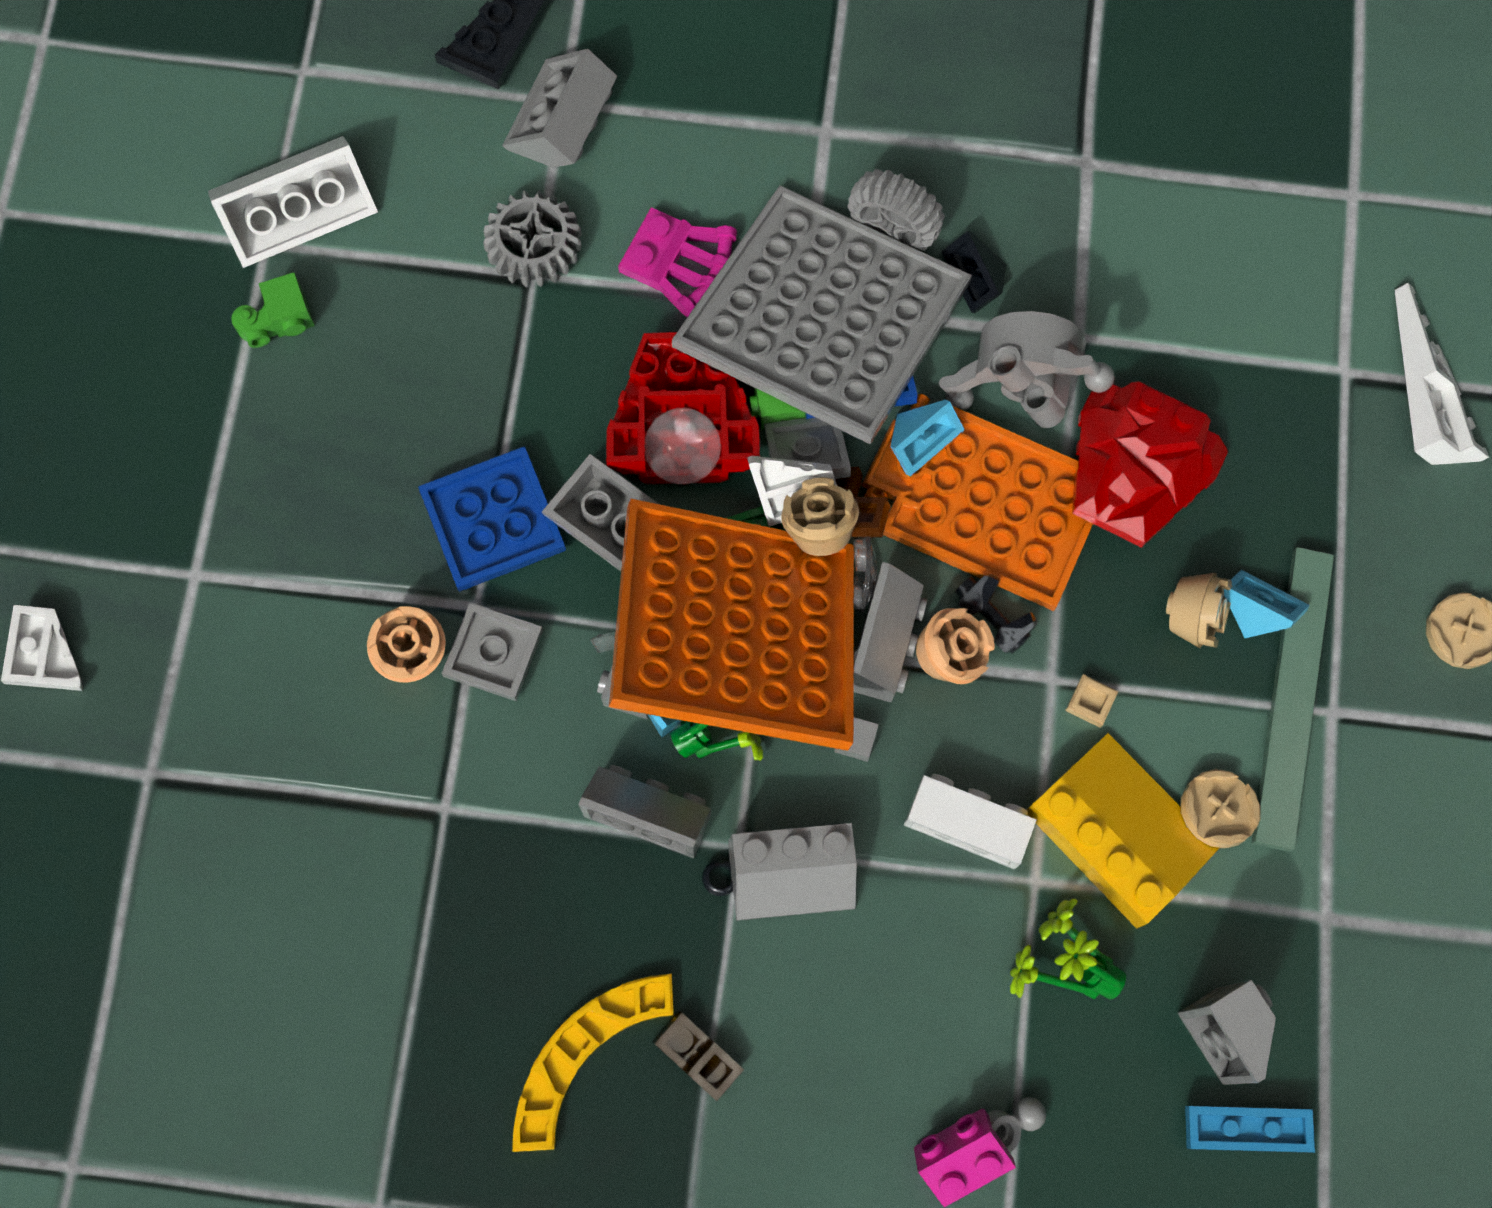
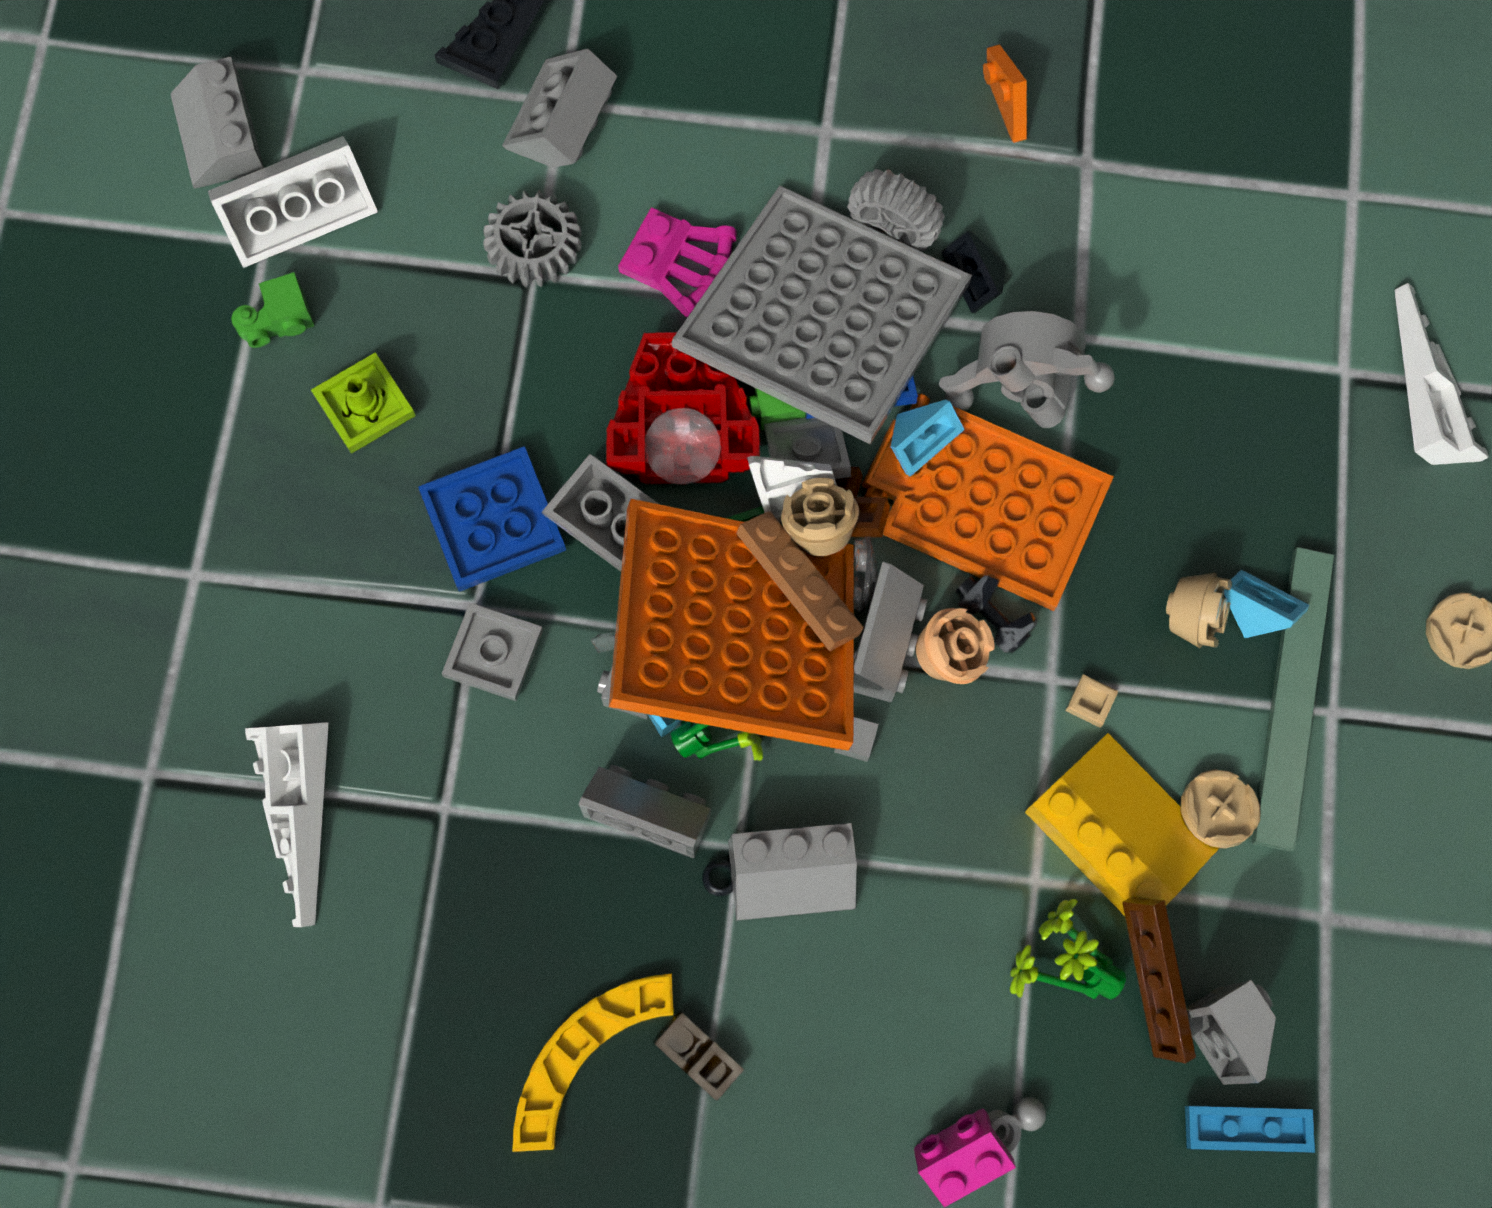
white wing [1,605,83,691] -> none
light nougat cone [367,606,446,683] -> none
white brick [904,774,1036,869] -> none
red wedge [1072,381,1228,548] -> none
none -> light grey slope [171,57,264,189]
none -> white wedge [245,722,329,927]
none -> lime plate [311,352,416,454]
none -> medium nougat plate [736,511,864,651]
none -> orange wing [983,44,1027,143]
none -> reddish brown plate [1122,897,1196,1064]

